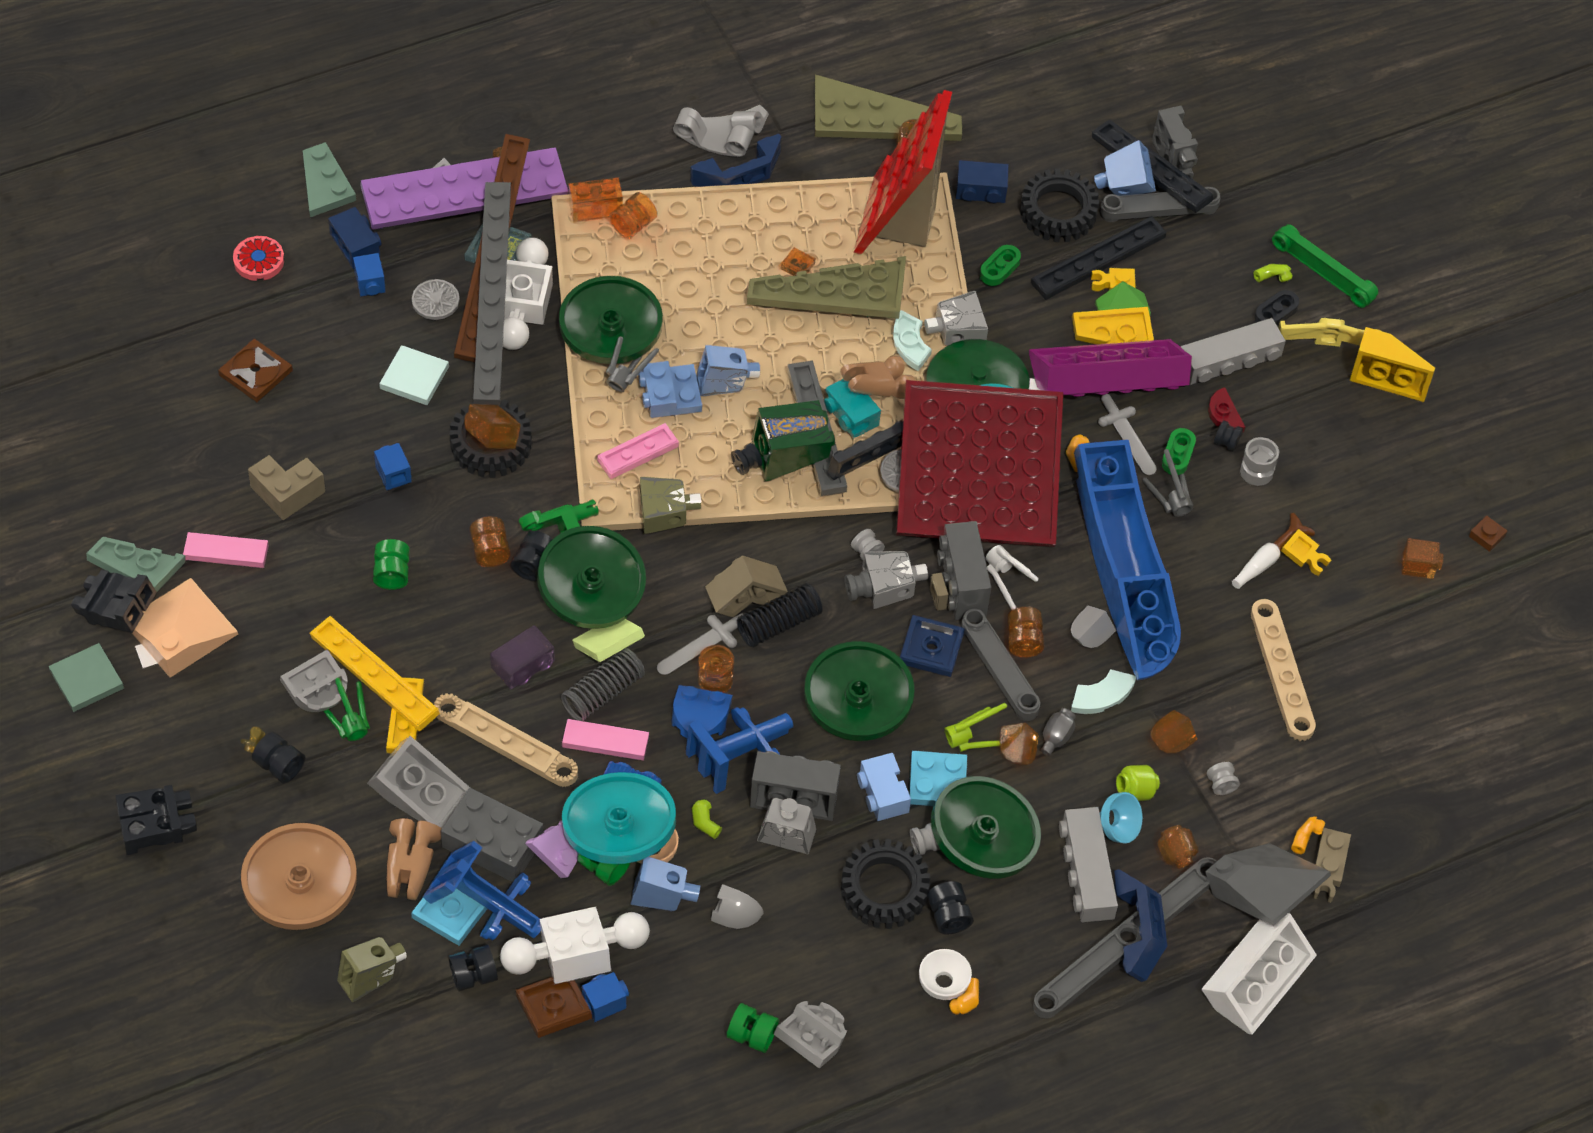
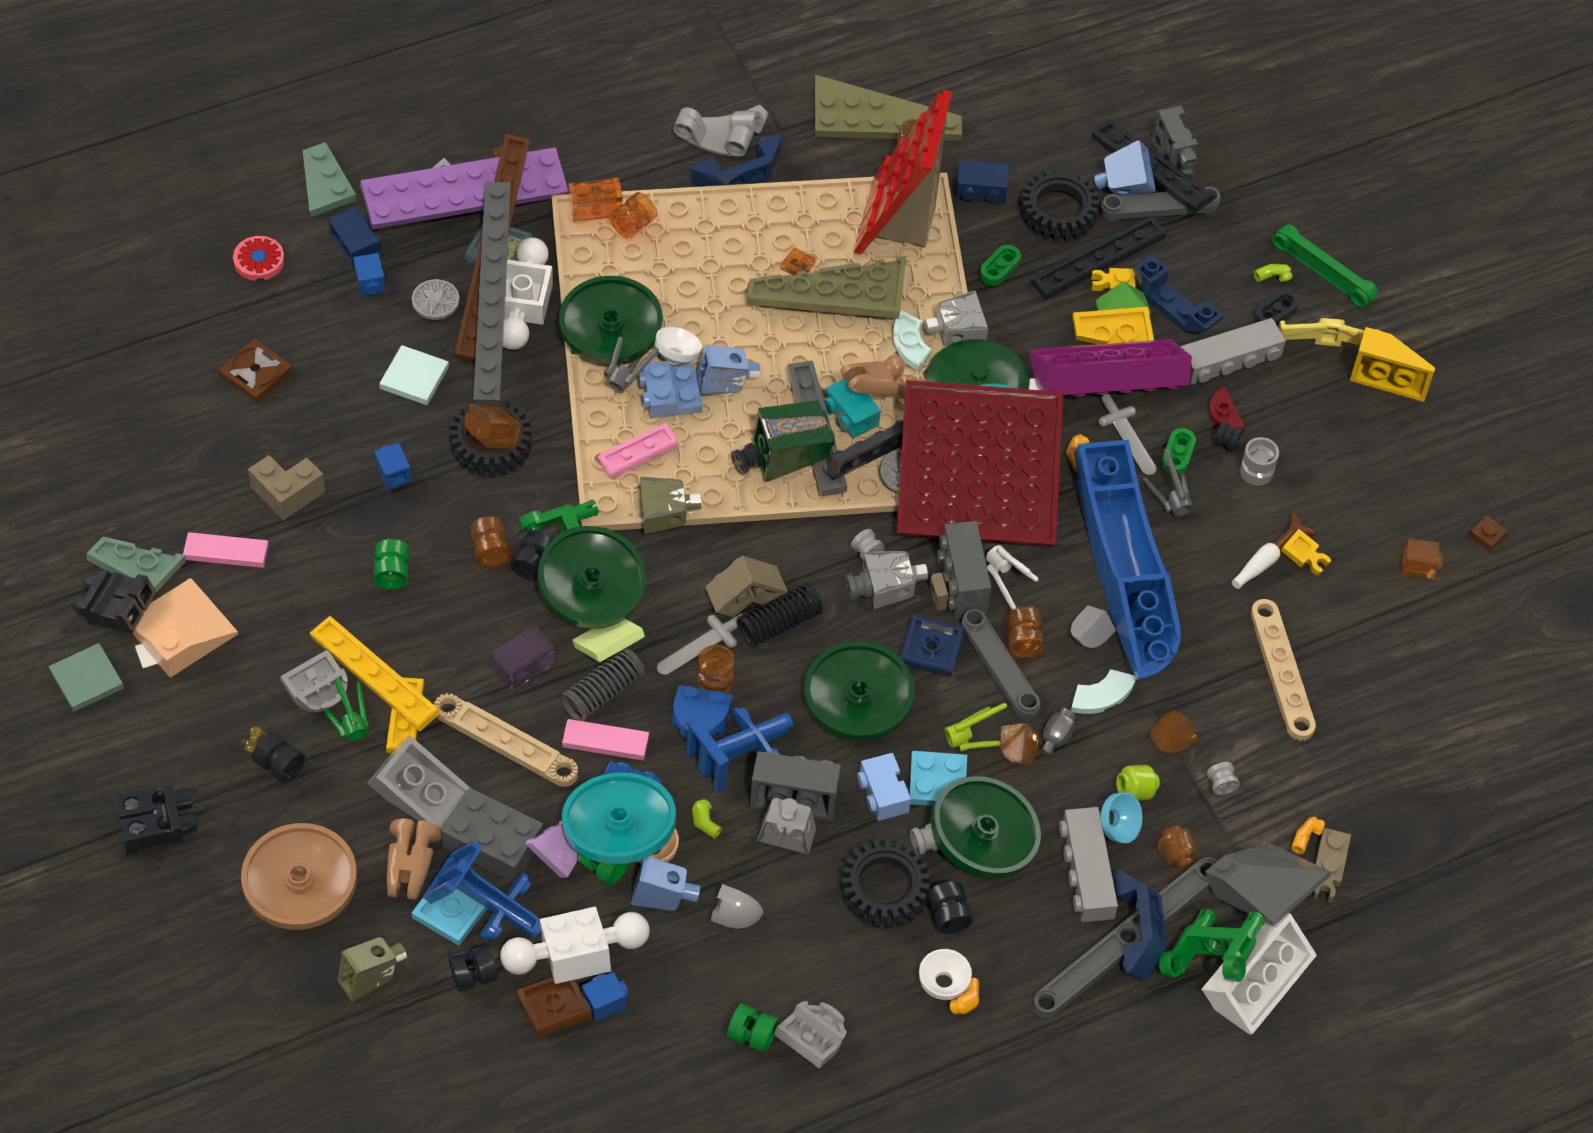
none -> white piece [655,327,702,365]
none -> dark blue slope [1133,255,1224,332]
none -> green connector [1159,909,1265,982]

